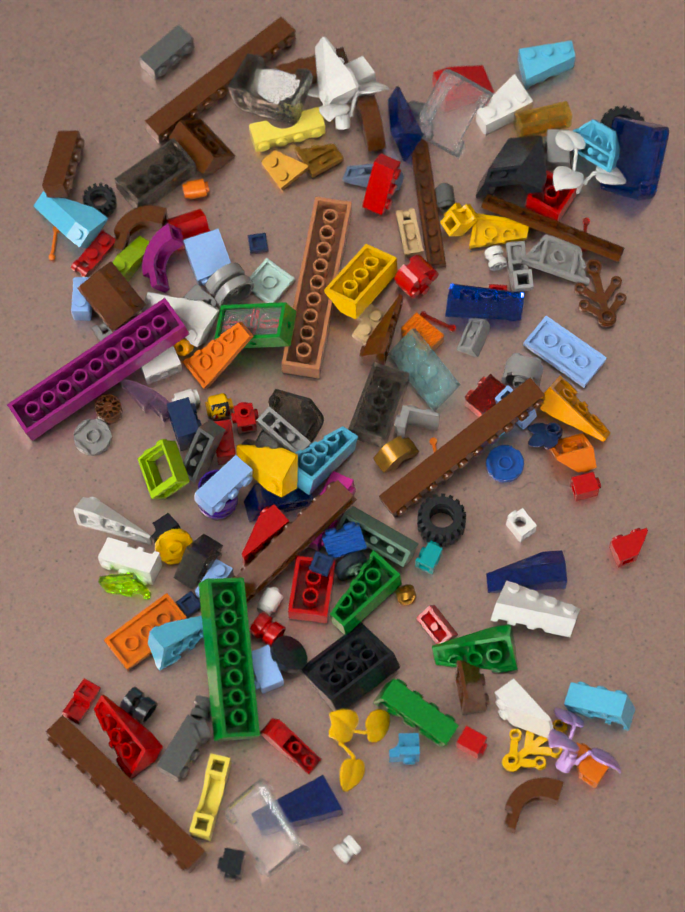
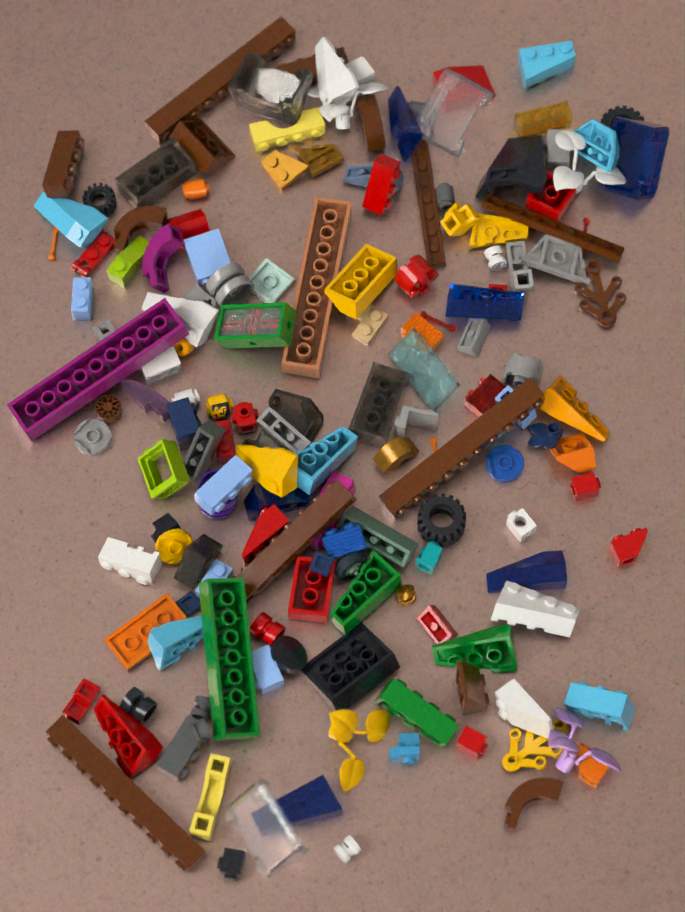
white wedge [74,497,152,545] -> none
reddish brown slope [77,262,146,332] -> none
clear neon green wing [98,572,151,600] -> none
dark grey brick [139,25,194,80] -> none
orange wing [182,322,253,389] -> none
dark blue tile [248,233,269,254] -> none
white brick [256,586,283,616] -> none
red slope [260,718,322,775] -> none
reddish brown wedge [360,294,403,369] -> none
tan plate [396,208,423,257] -> none
white wedge [476,74,533,136] -> none
light blue plate [523,316,607,388] -> none

